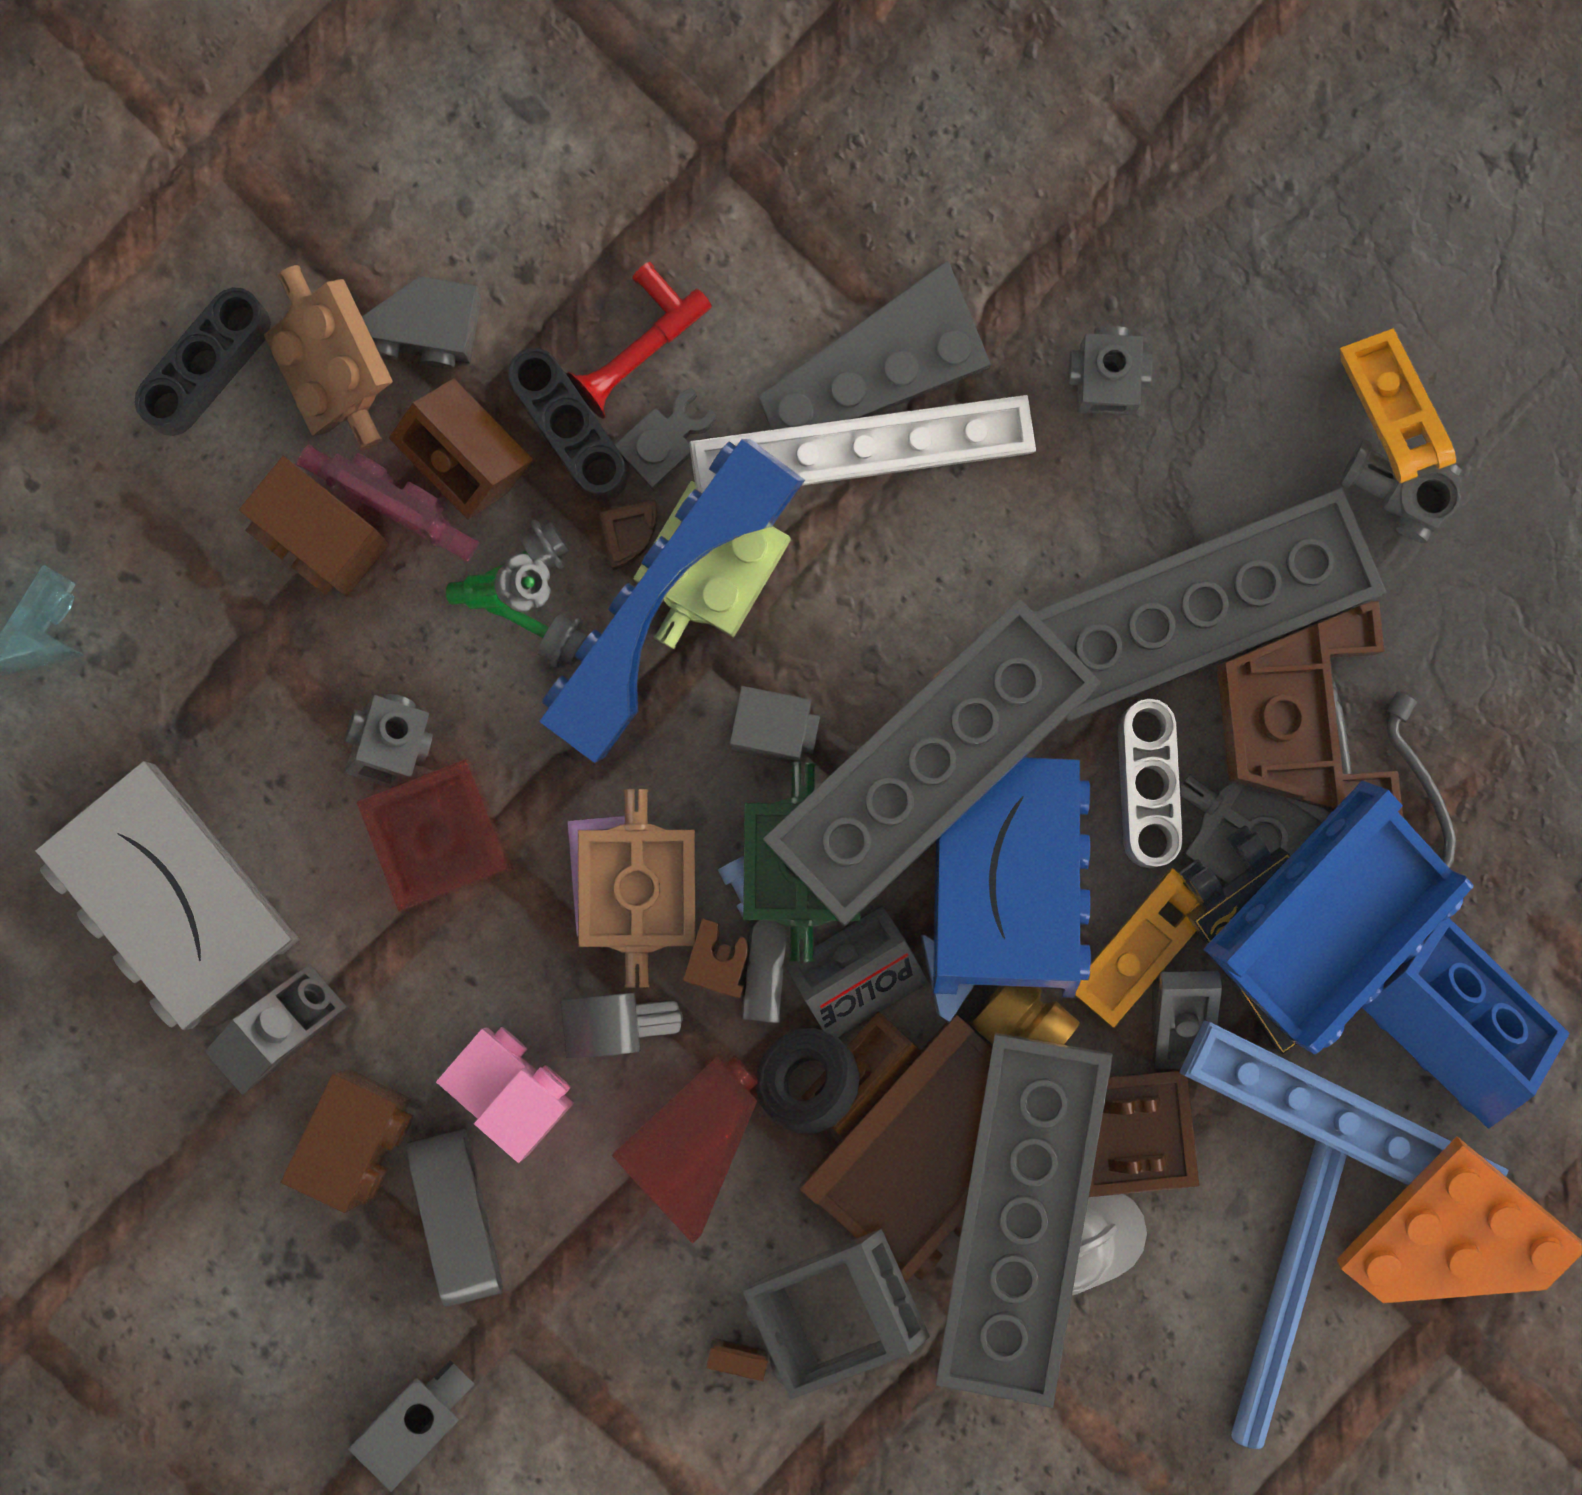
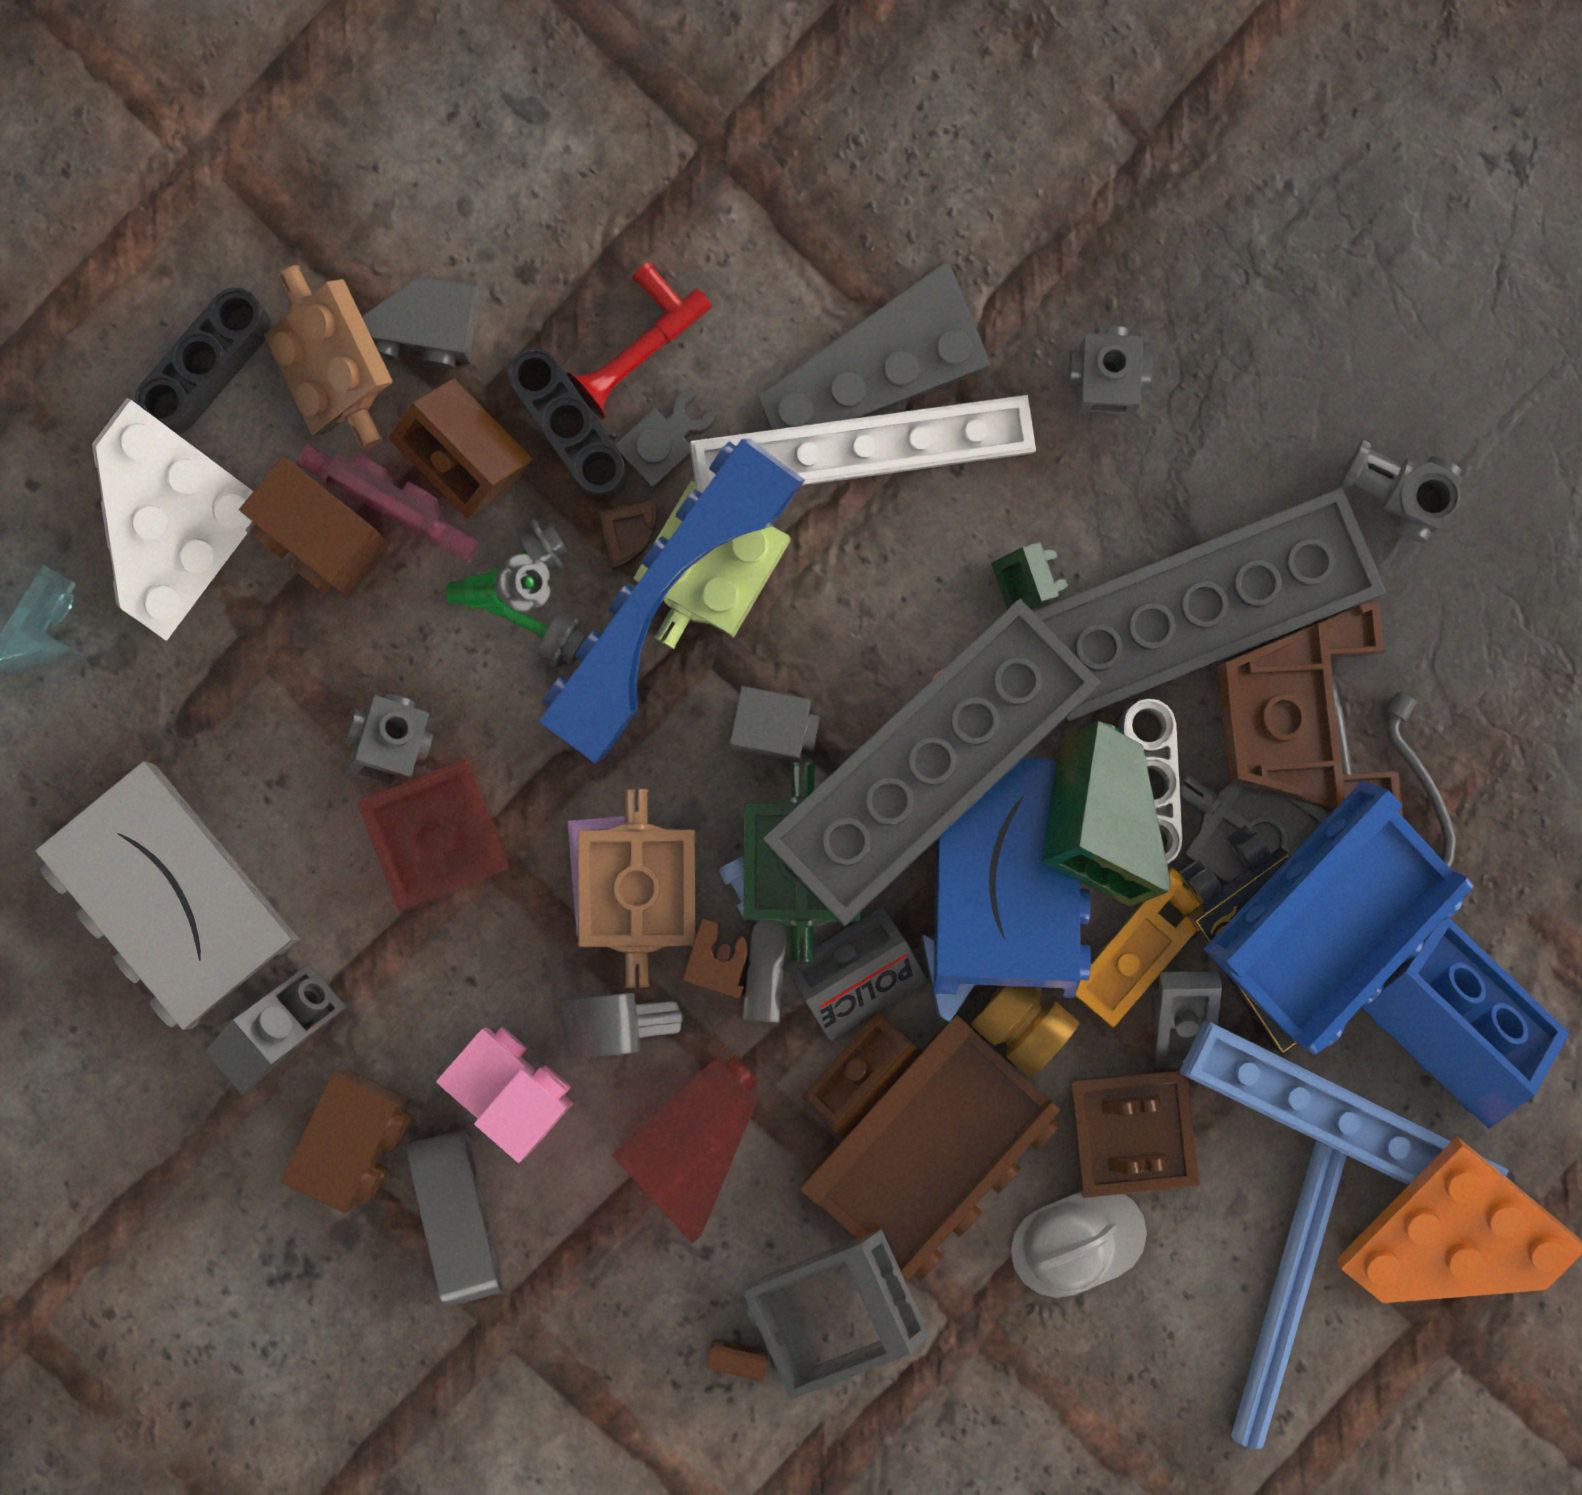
dark grey torso [348,1360,475,1492] -> none
black tyre [755,1028,860,1133] -> none
dark grey plate [936,1033,1113,1408] -> none
light orange plate [1340,328,1456,483] -> none
none -> white plate [92,398,253,641]
none -> dark green tile [991,542,1068,610]
none -> slope [1041,721,1171,906]

